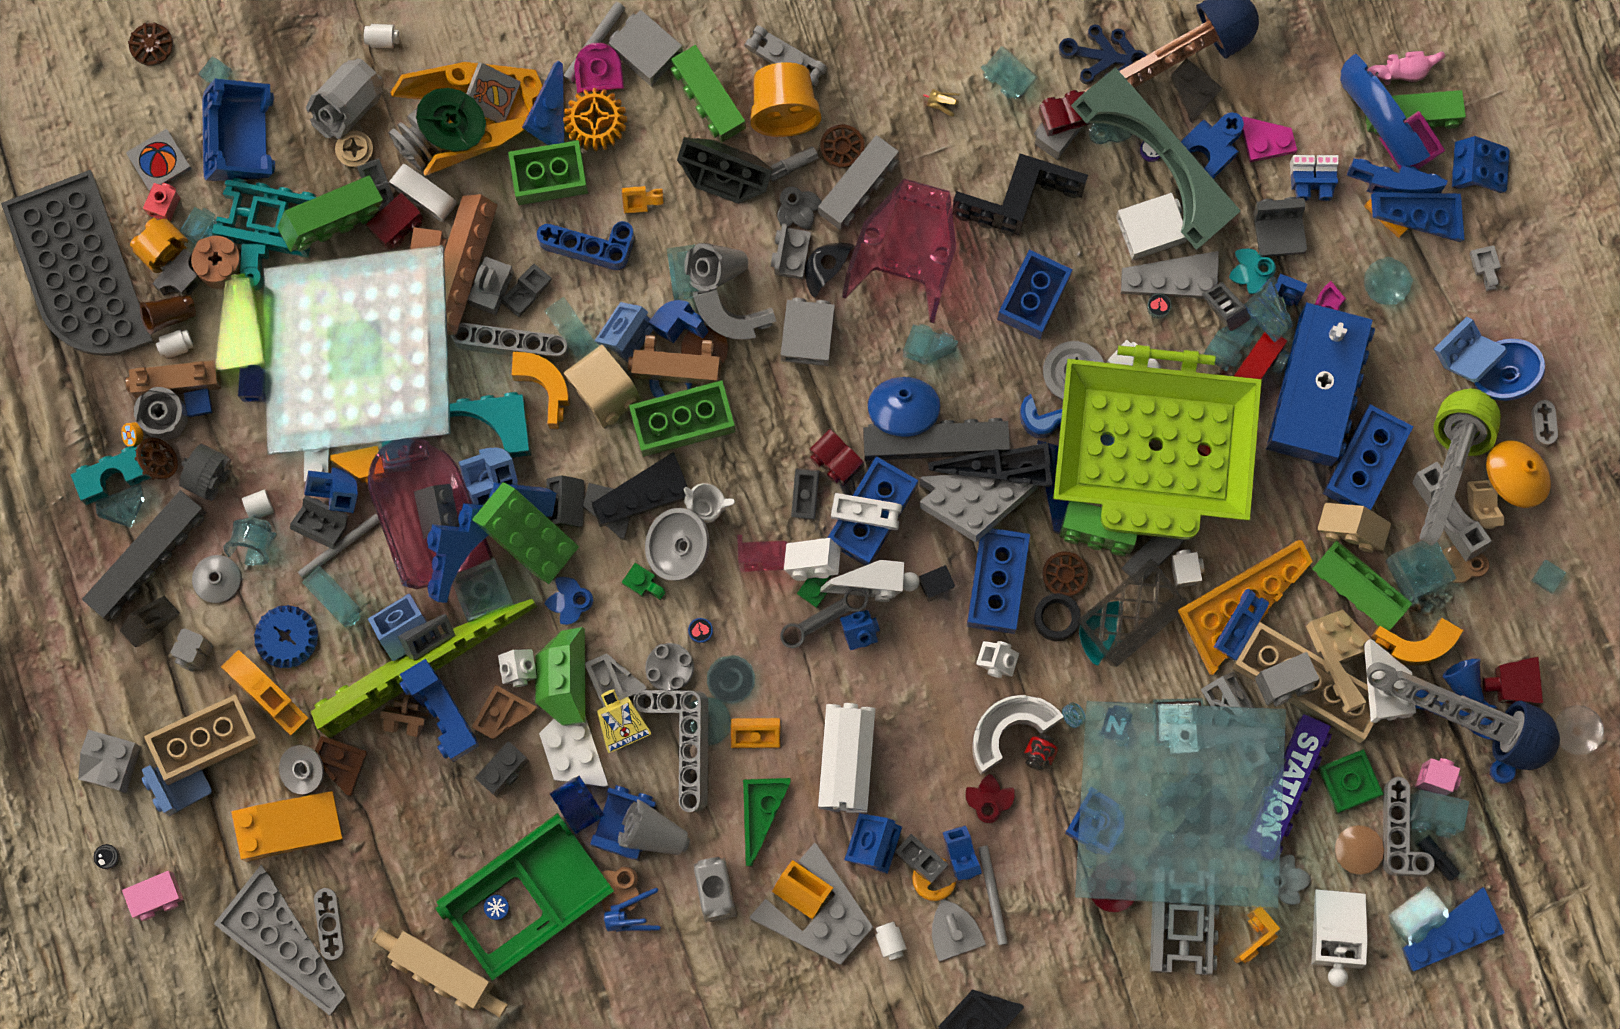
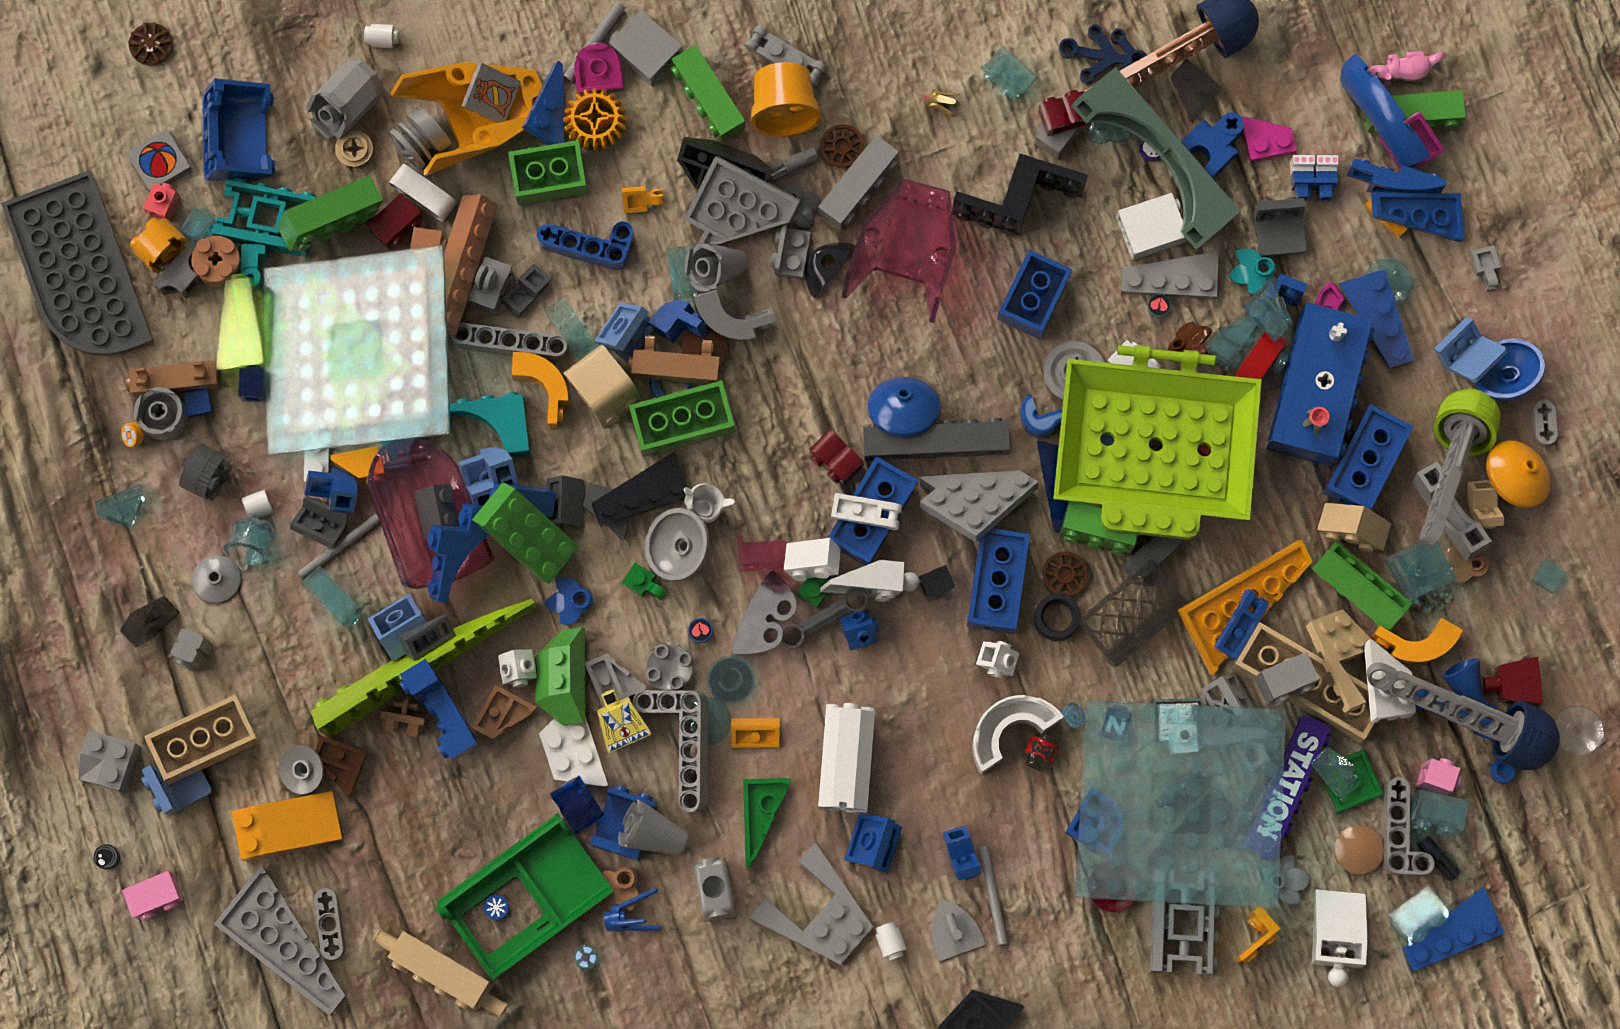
teal arch [70,446,151,505] -> none
dark grey brick [82,490,206,622] -> none
reddish brown wheel [135,437,178,480] -> none
reddish brown plant [140,295,196,335] -> none
white brick [156,329,194,359] -> none
clear light blue tile [198,56,233,84] -> none
light orange slope [221,650,308,736] -> none
blue gear [254,605,318,668] -> none
dark grey slope [357,158,395,211] -> none
dark green piece [416,88,486,152] -> none
clear light blue slope [452,558,514,622] -> none
dark grey brick [475,741,529,797] -> none
light orange brick [772,860,833,920] -> none
light grey brick [781,298,835,366] -> none
dark grey slope [791,468,820,519] -> none
dark grey slope [895,834,948,884] -> none
clear light blue slope [903,324,958,365] -> none
light orange head [912,857,957,901] -> none
black wedge [928,443,1054,487] -> none
dark red plate [965,774,1015,823] -> none
teal piece [1079,601,1124,666] -> none
white brick [1171,550,1204,588] -> none
dark grey slope [1202,282,1250,331] -> none
blue bracket [1452,136,1510,193] -> none
none -> clear light blue tile [573,945,599,970]
none -> light grey wing [684,156,801,245]
none -> piece [732,570,797,654]
none -> reddish brown plate [1168,322,1212,354]
none -> coral piece [1303,407,1329,434]
none -> clear light blue slope [1310,747,1359,801]
none -> blue wing [1339,269,1414,368]

